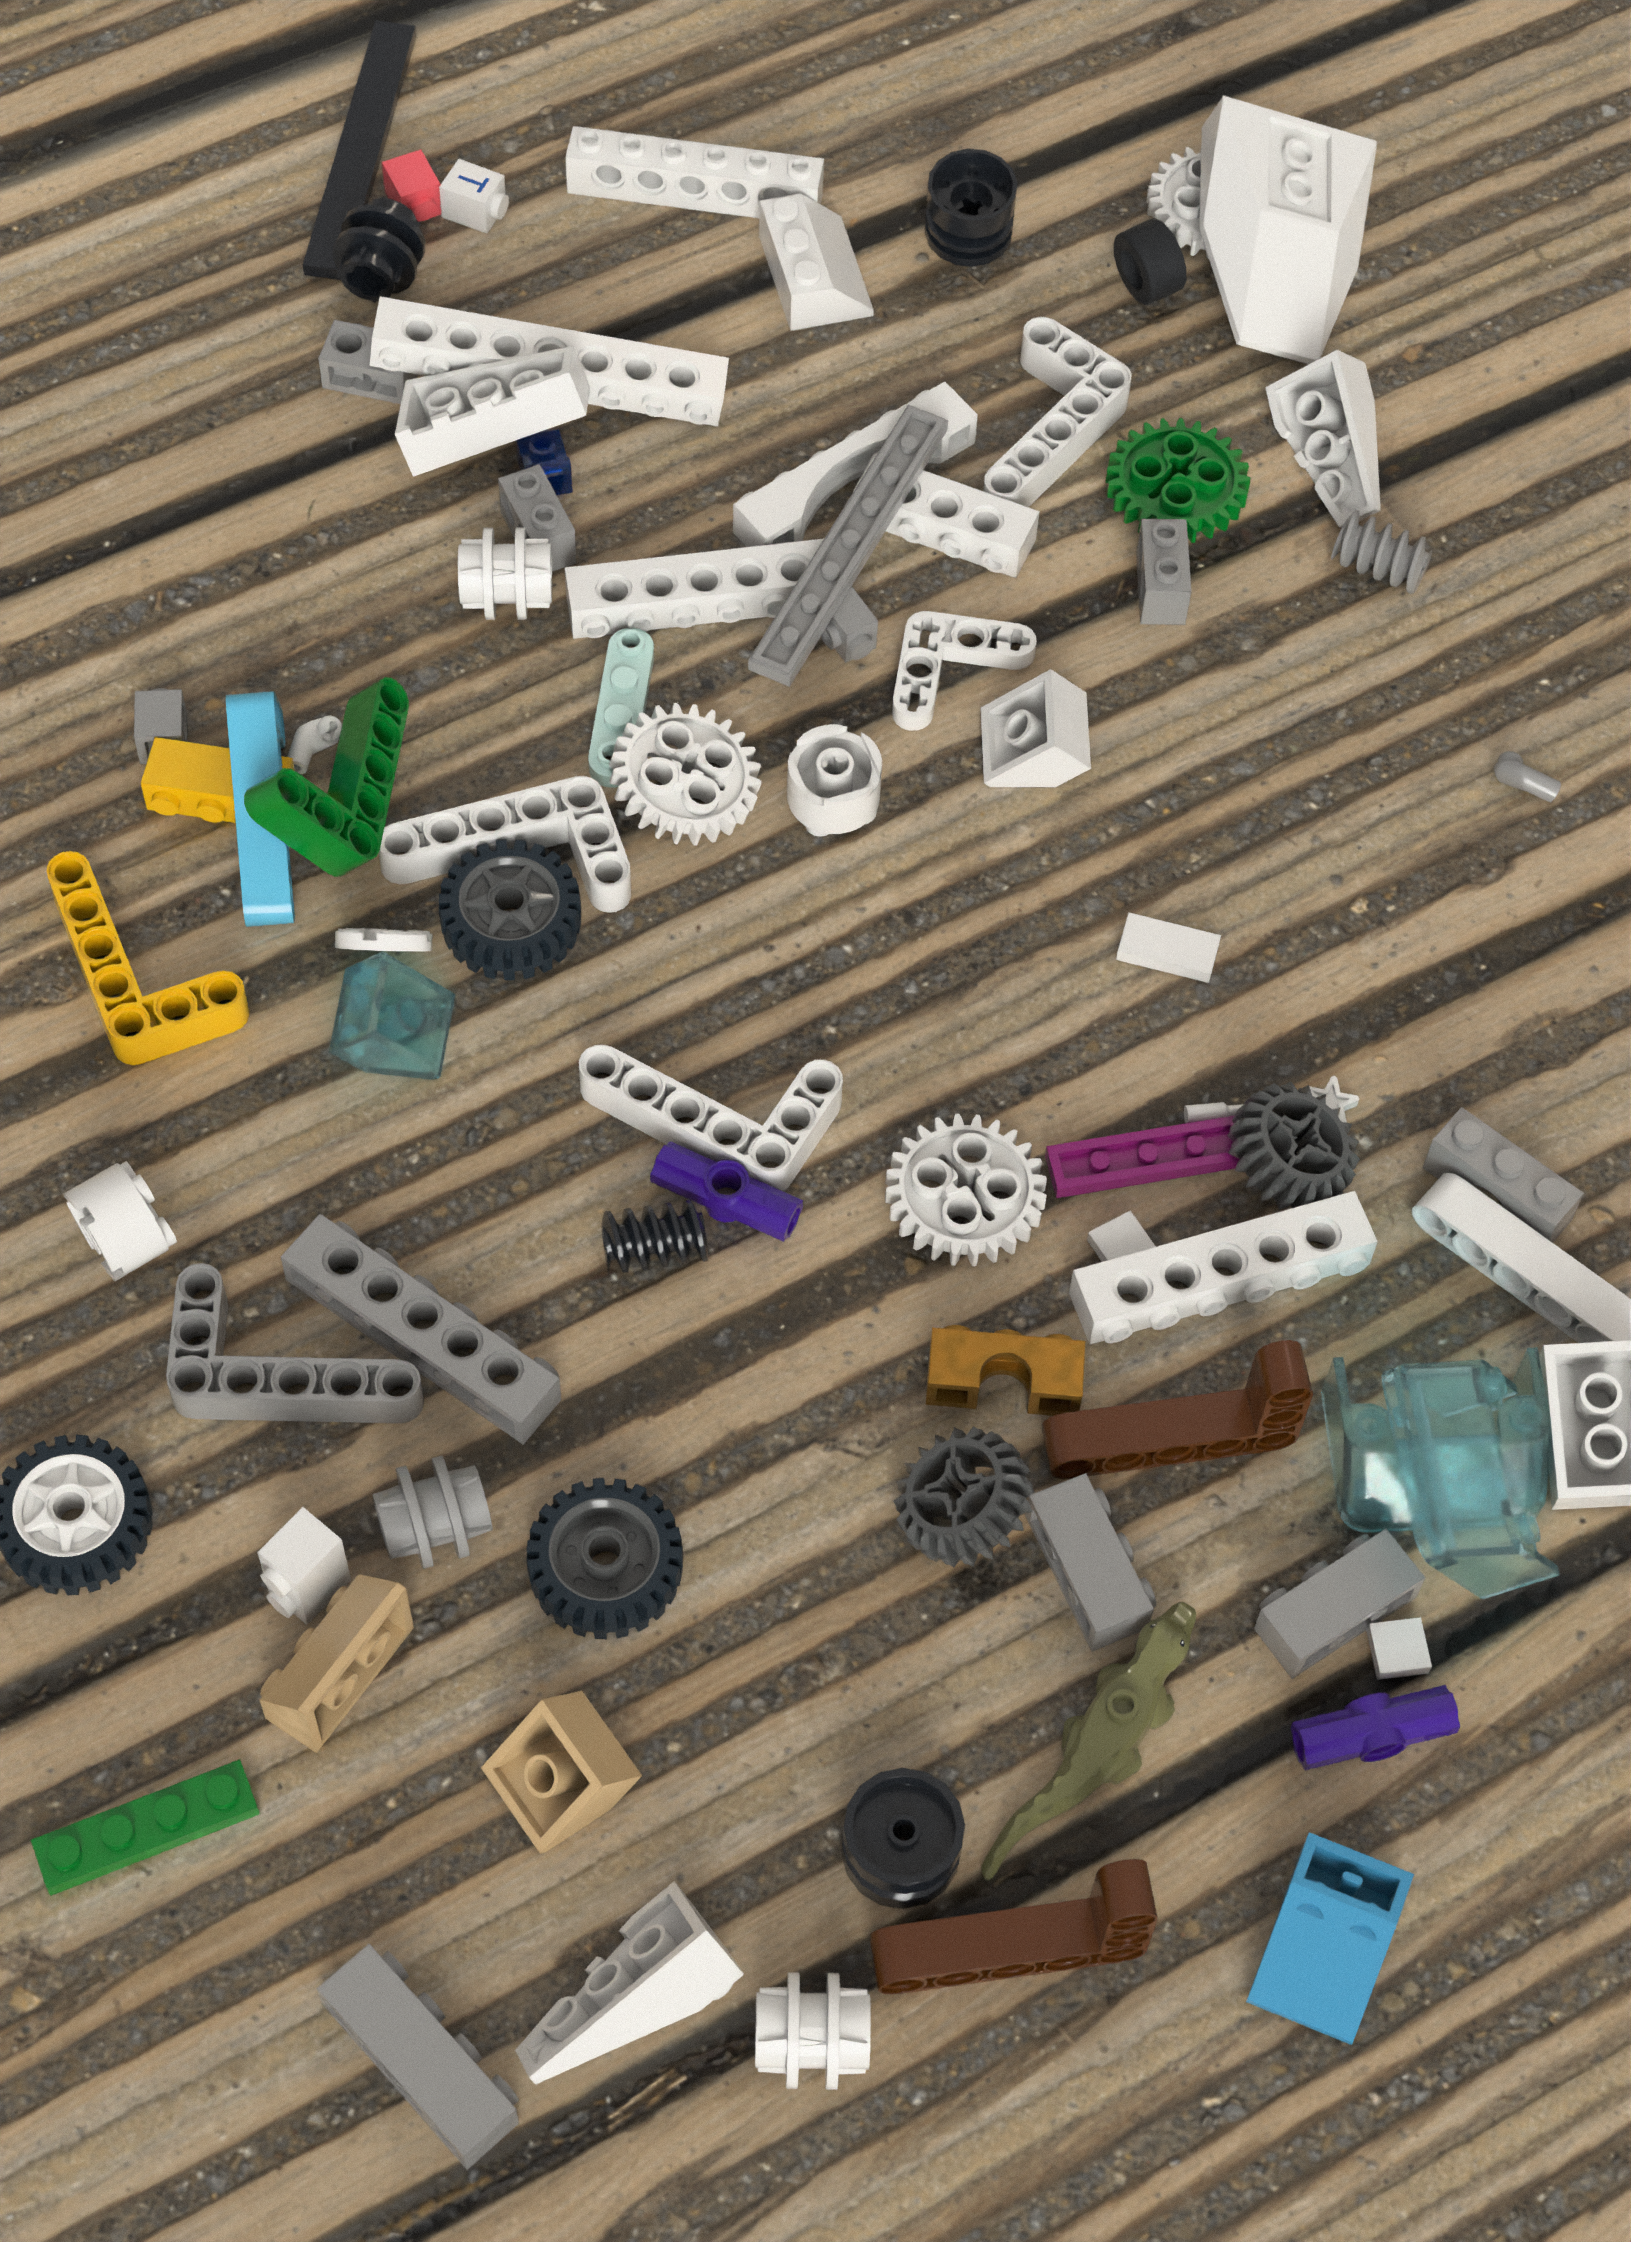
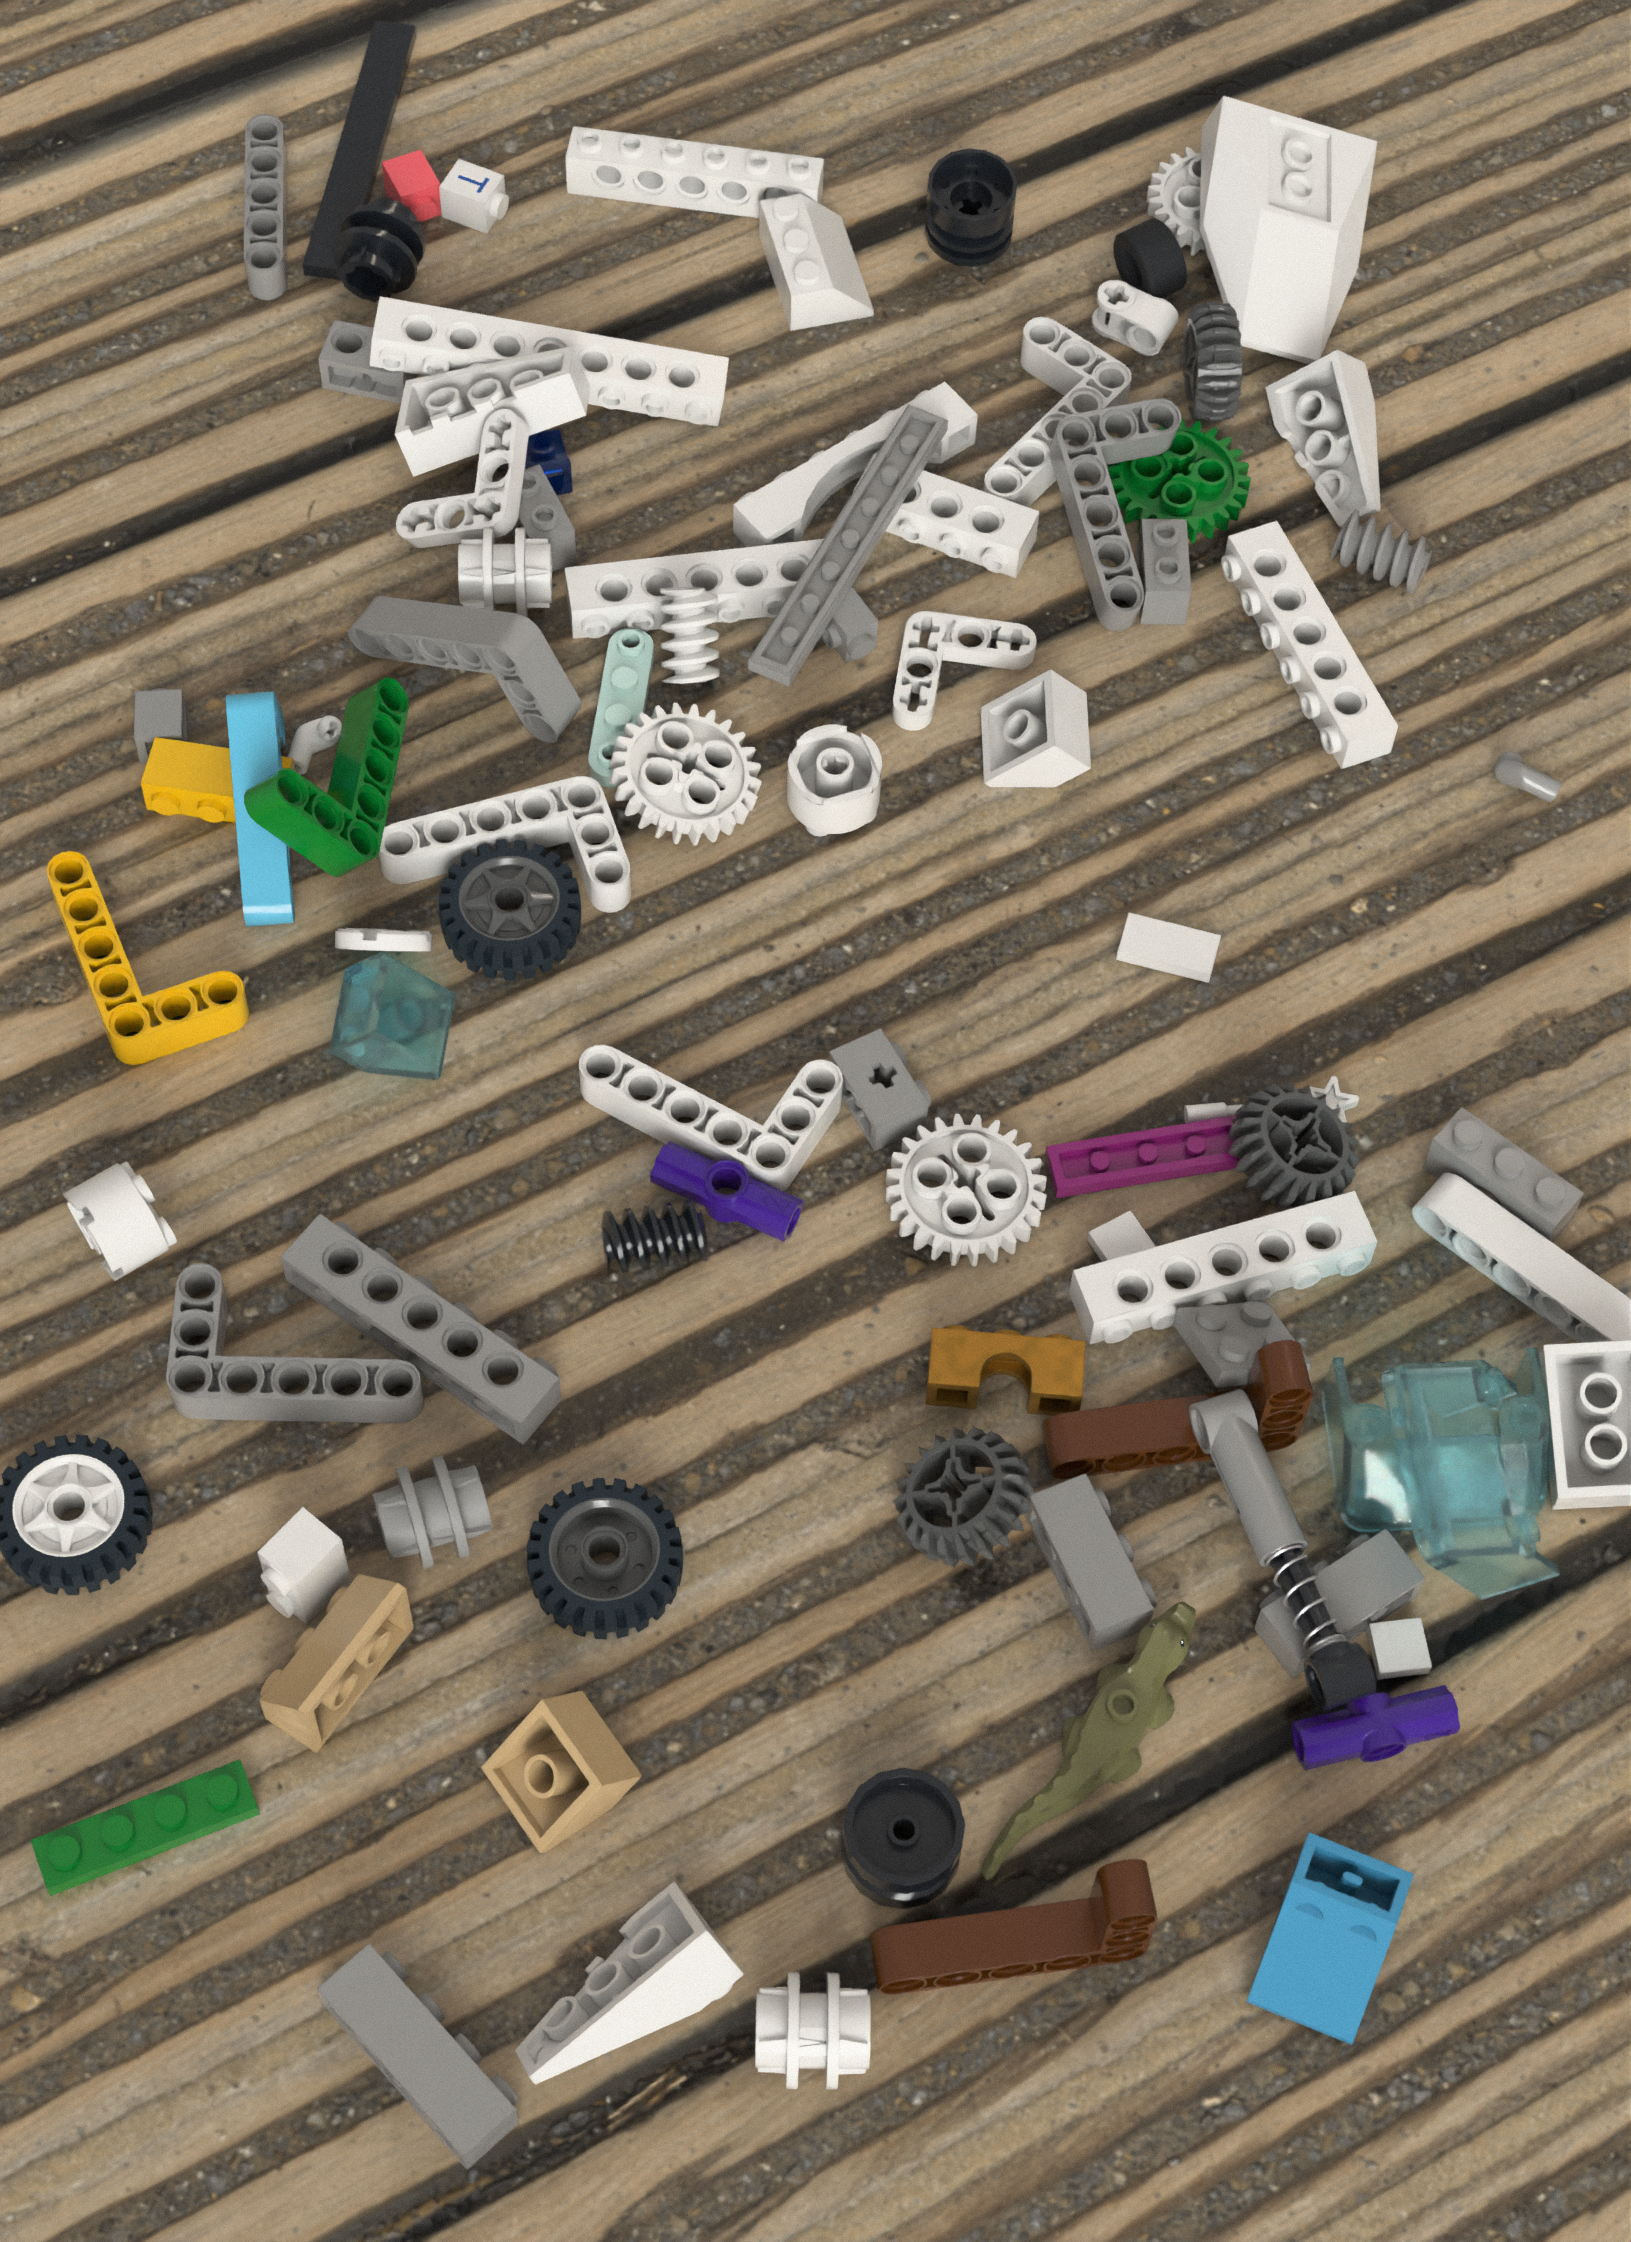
none -> light grey beam [244,114,288,300]
none -> light grey beam [348,596,581,743]
none -> white beam [396,409,529,548]
none -> white piece [660,587,720,684]
none -> light grey brick [829,1028,931,1151]
none -> light grey beam [1049,398,1181,631]
none -> white piece [1092,280,1179,356]
none -> light grey plate [1173,1301,1312,1387]
none -> dark grey gear [1182,301,1243,422]
none -> piece [1189,1389,1376,1711]
none -> white brick [1221,521,1398,769]

